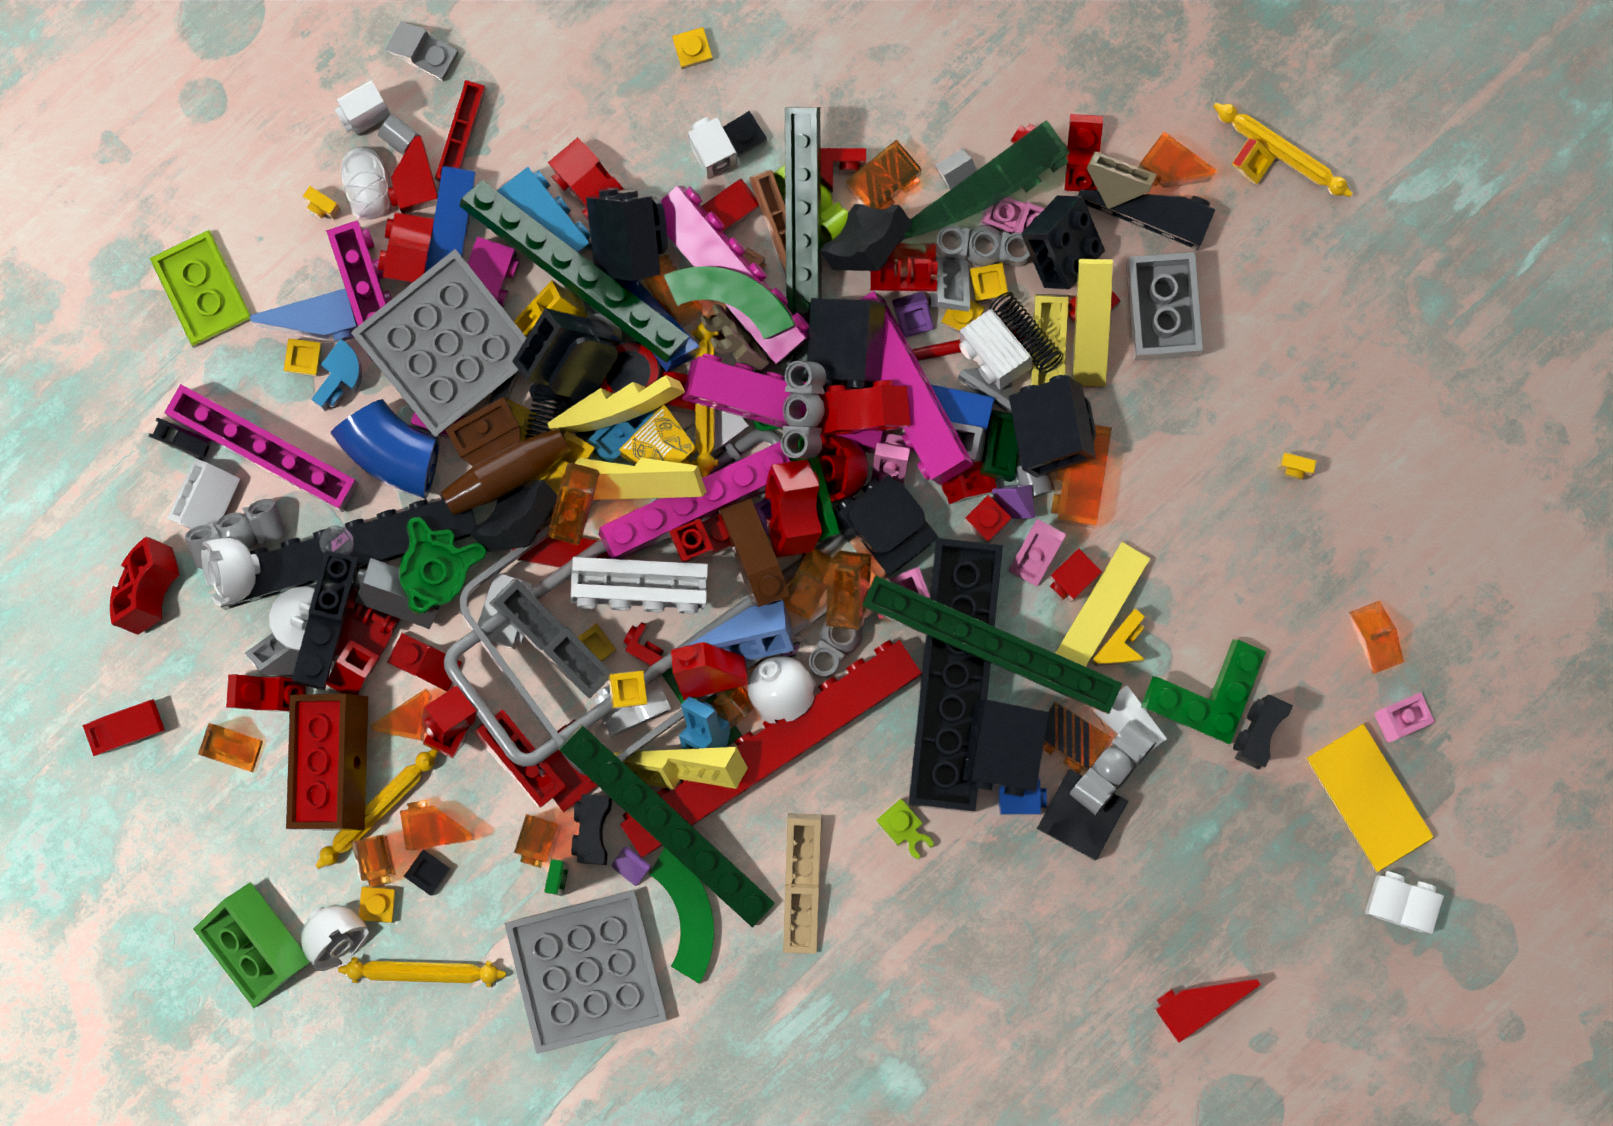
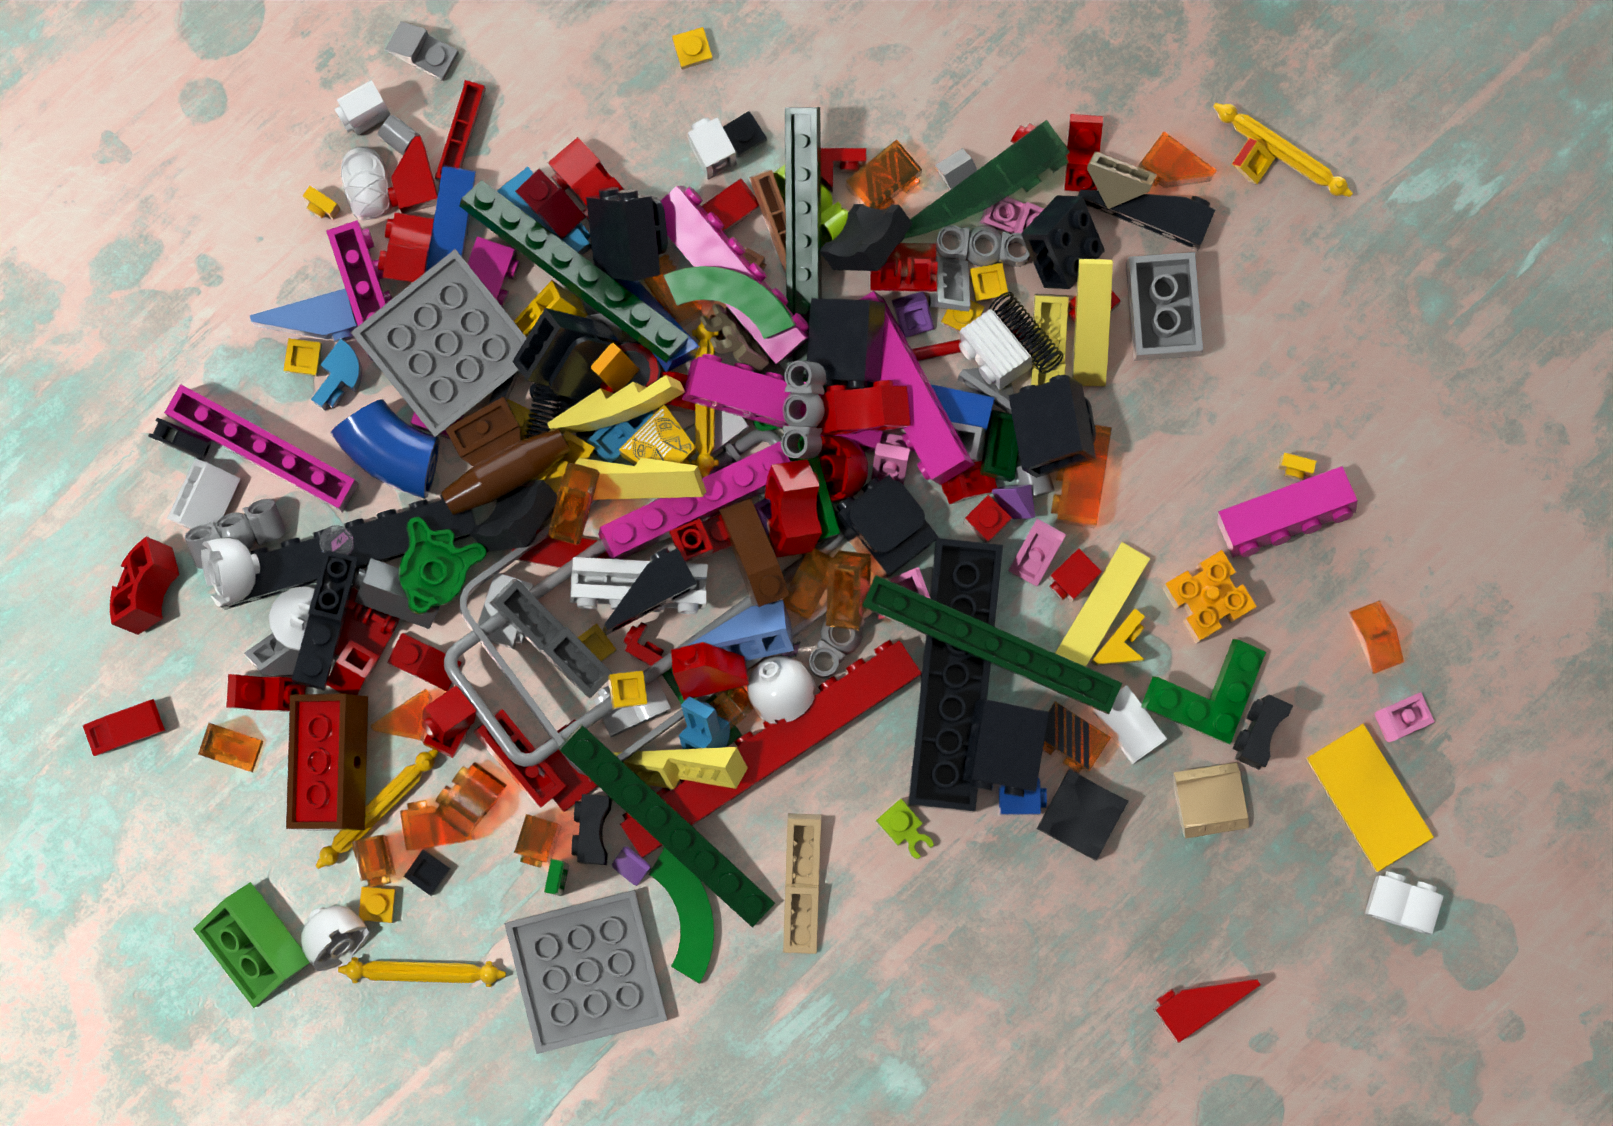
lime tile [149,230,251,348] -> none
light grey piece [1069,721,1156,816] -> none
none -> clear orange brick [434,762,507,837]
none -> dark red slope [515,169,586,240]
none -> light orange tile [591,343,640,392]
none -> black slope [603,548,697,636]
none -> light orange brick [1162,550,1257,644]
none -> tan slope [1173,762,1249,839]
none -> dark pink brick [1217,466,1358,558]

